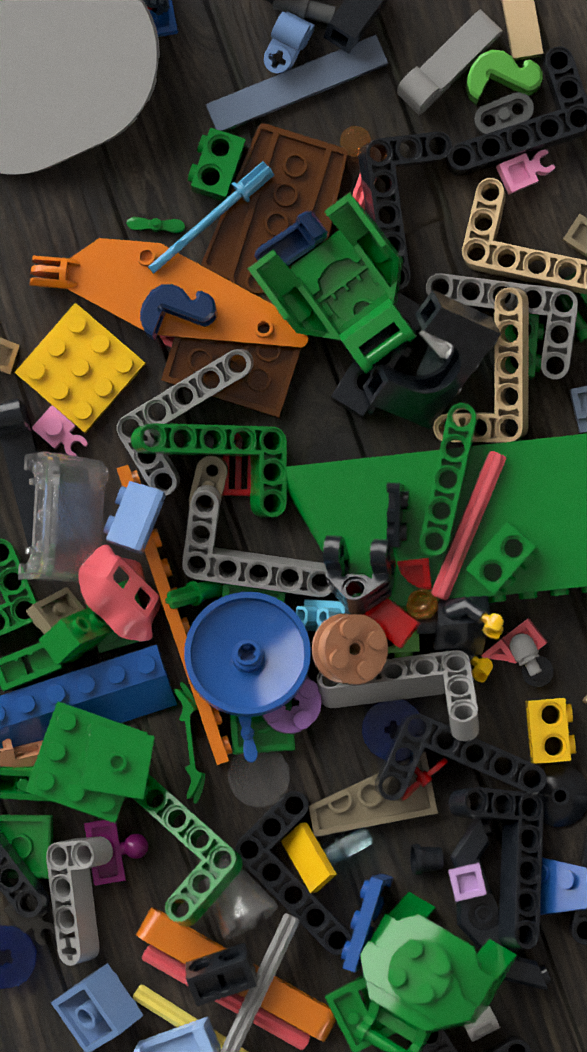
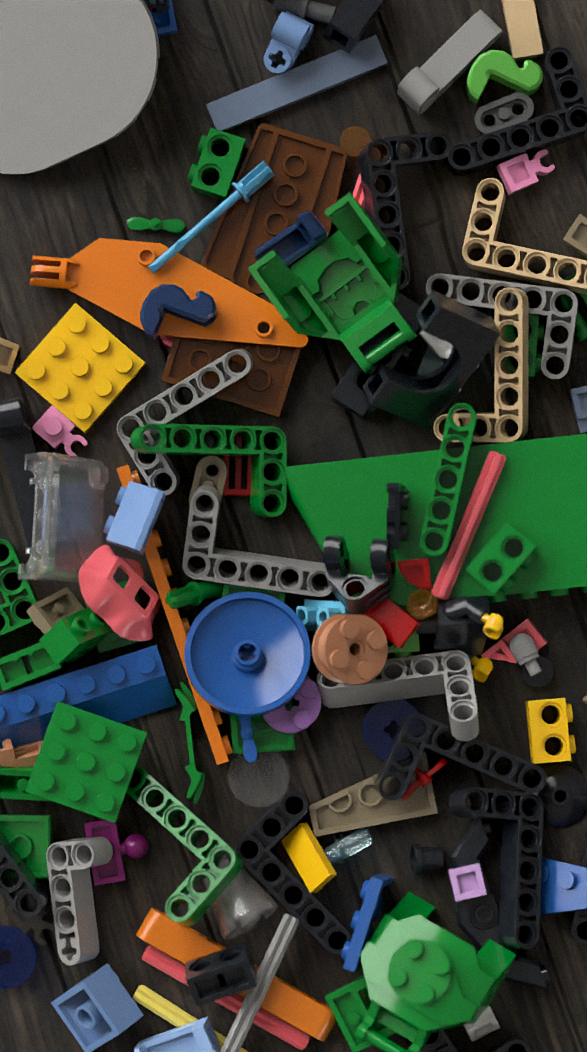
green plate [80,725,155,800] -> none

